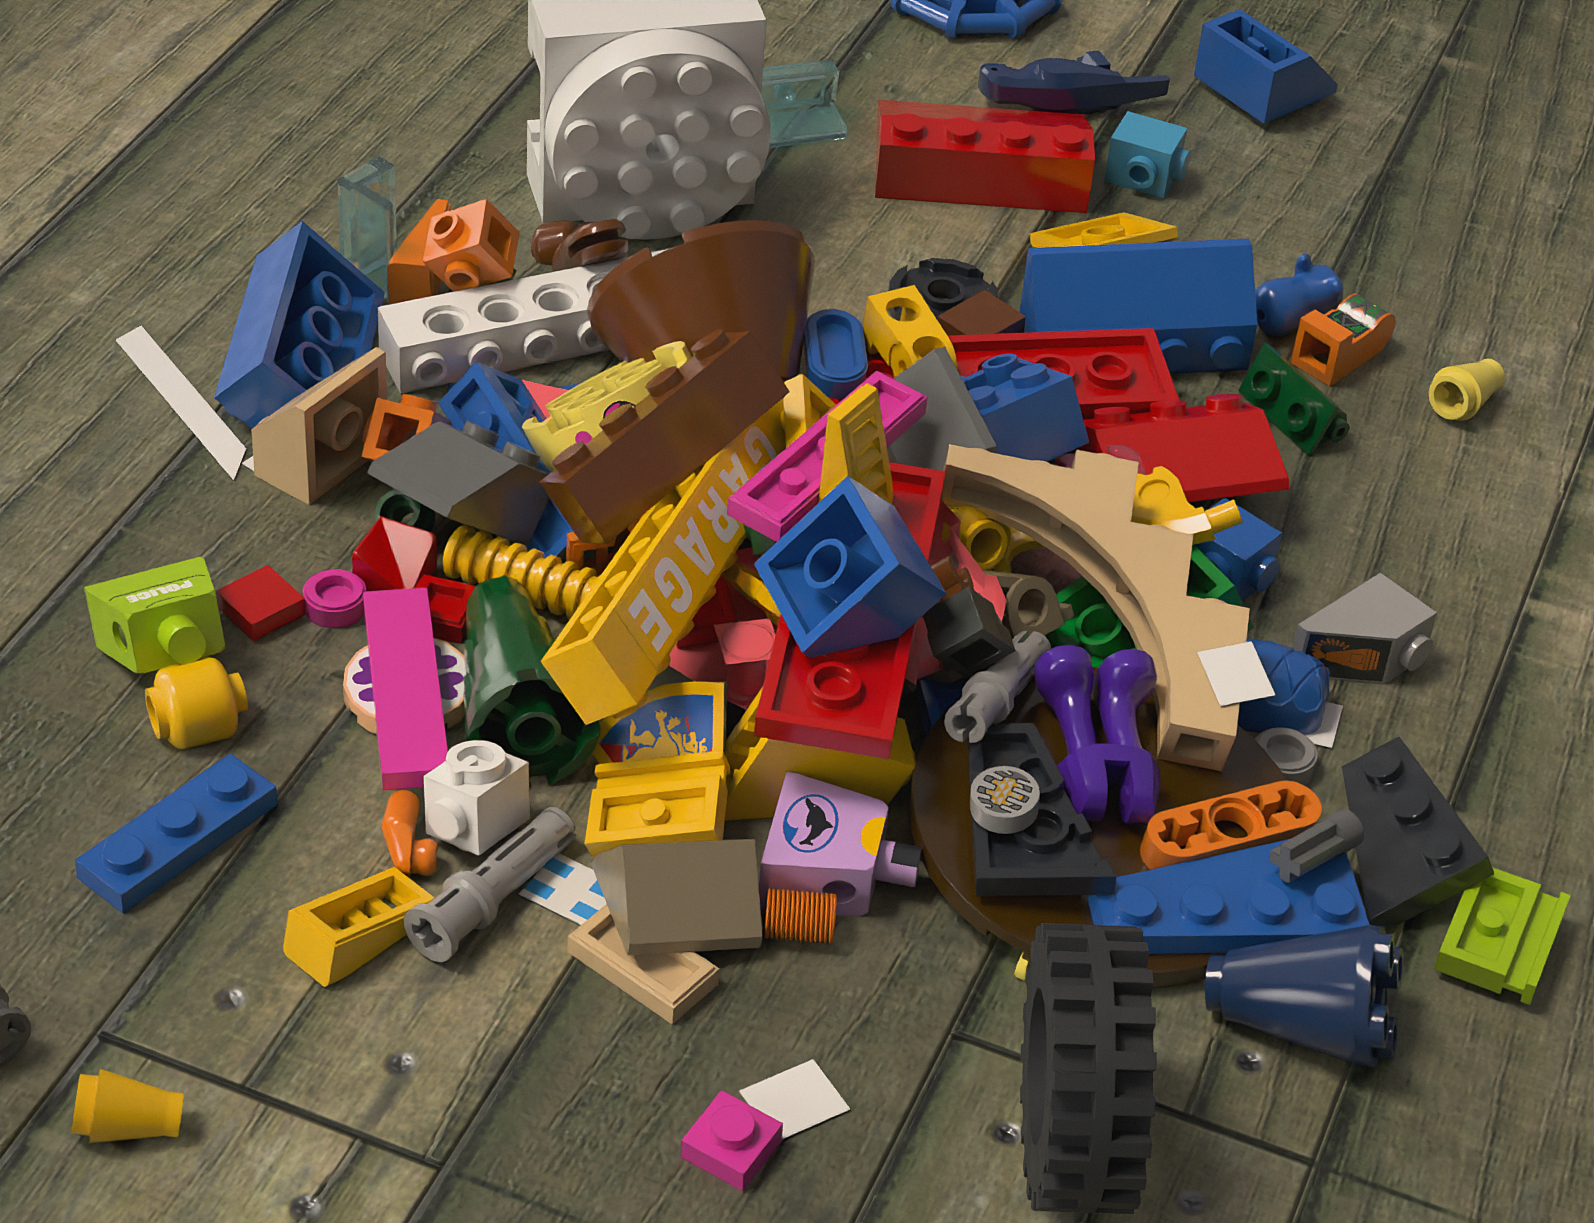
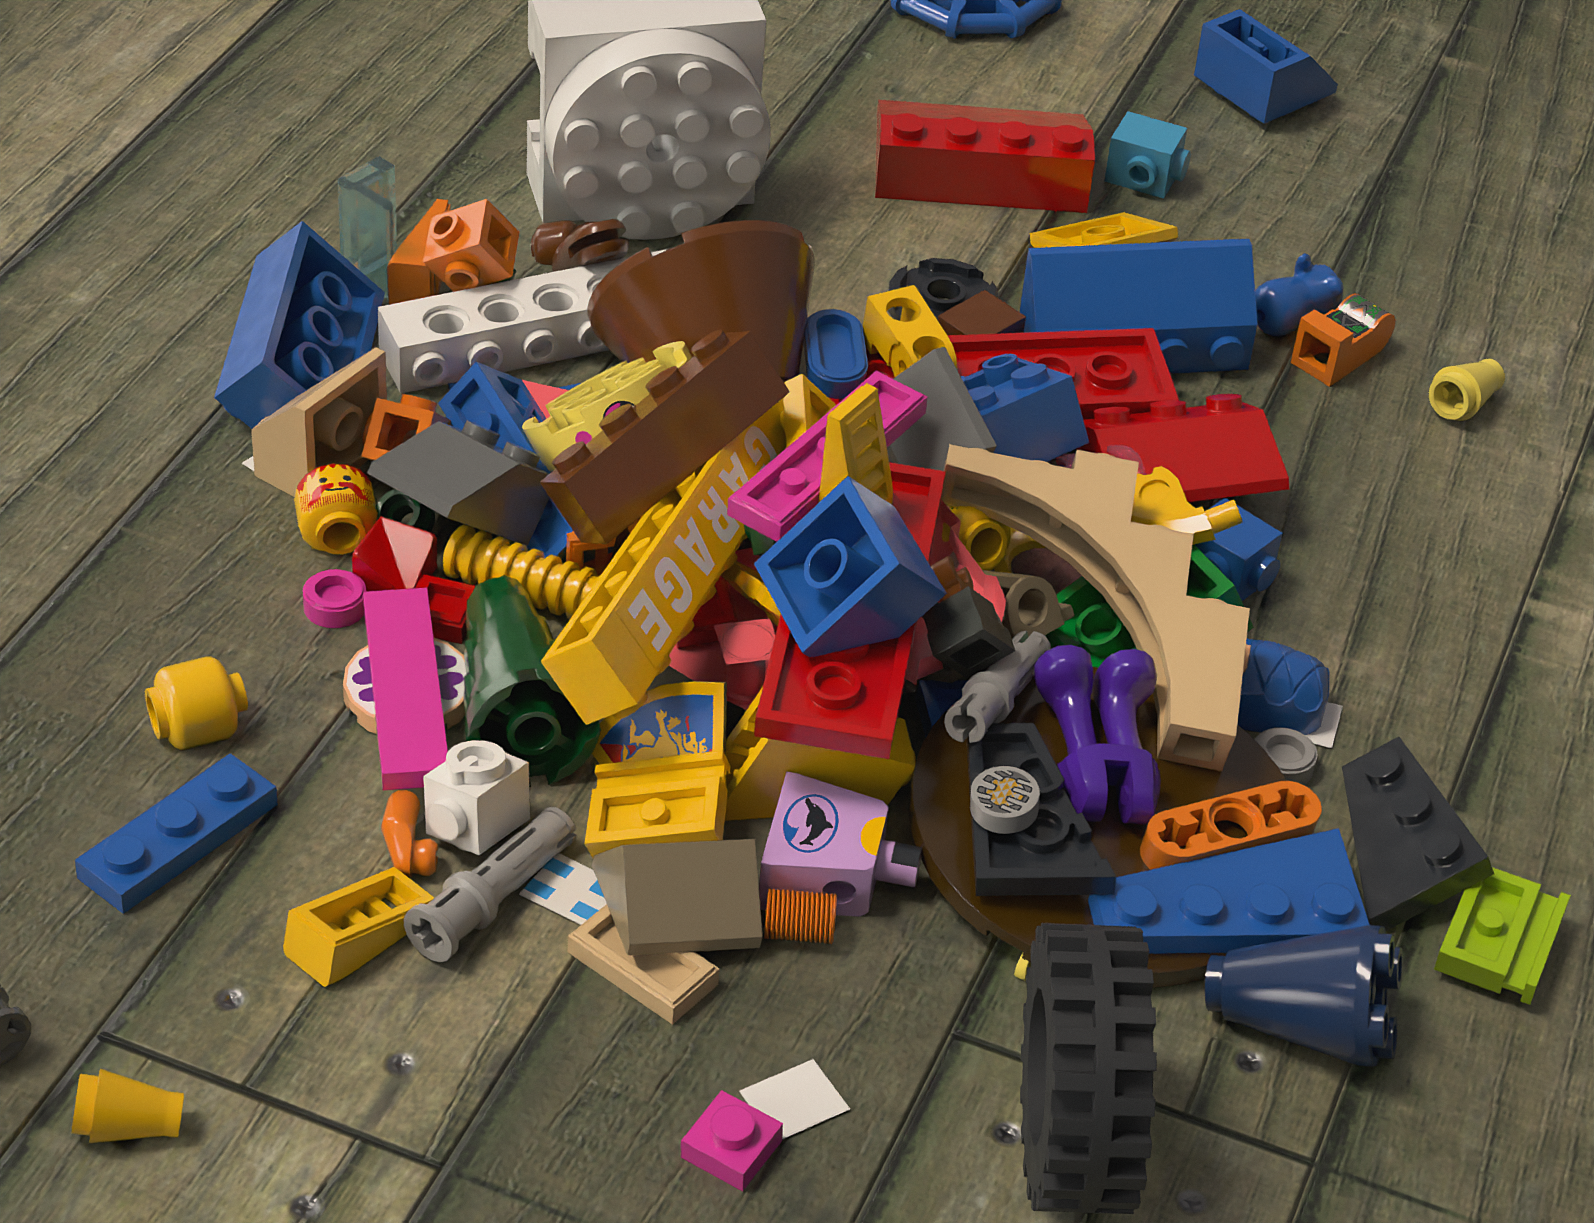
lime torso [84,556,226,673] -> none
white sticker [116,326,246,481] -> none
red tile [216,565,306,641] -> none
clear light blue panel [761,60,847,148] -> none
dark blue animal [978,51,1170,114] -> none
white sticker [1197,641,1275,706] -> none
dark green hinge [1238,343,1350,455] -> none
dark grey piece [1269,809,1364,883] -> none
light grey slope [1293,573,1437,684] -> none
none -> yellow head [294,463,377,555]

